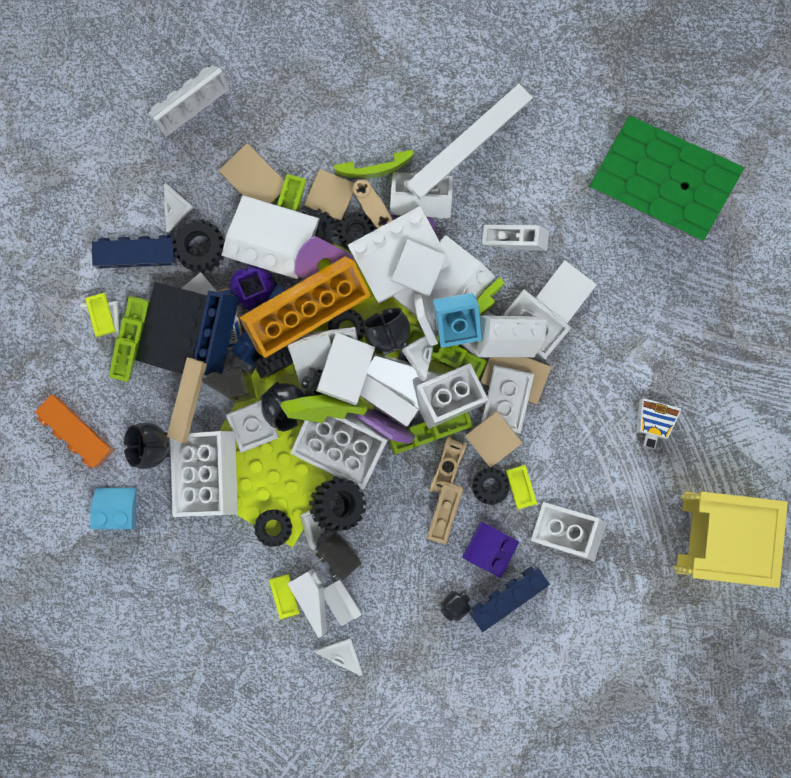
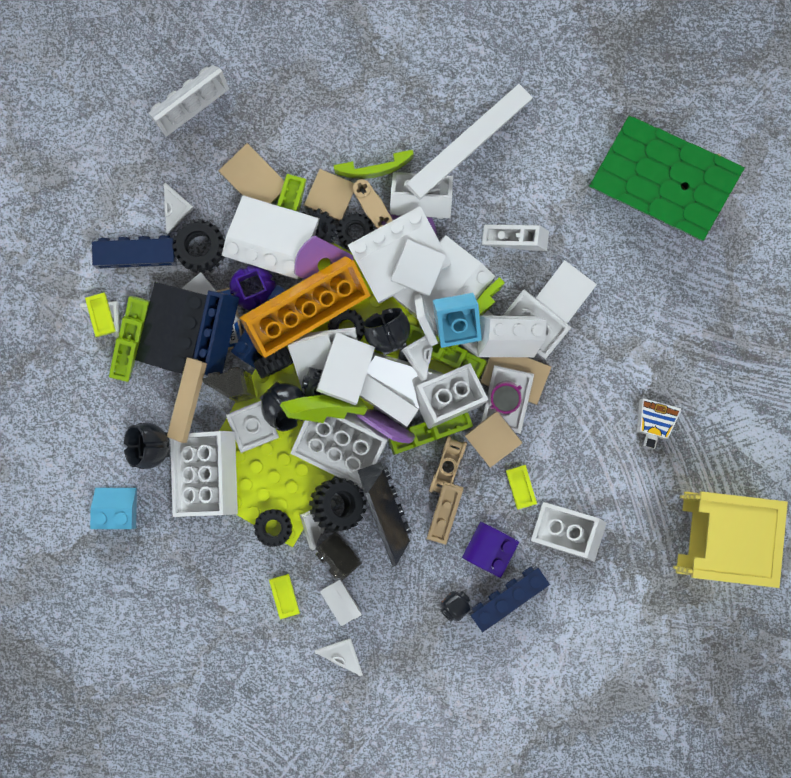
orange brick [35,394,115,468] -> none
white slope [288,569,327,638] -> none
black tyre [472,468,510,505] -> none
none -> black slope [358,462,411,567]
none -> pearl dark grey piece [490,381,522,414]

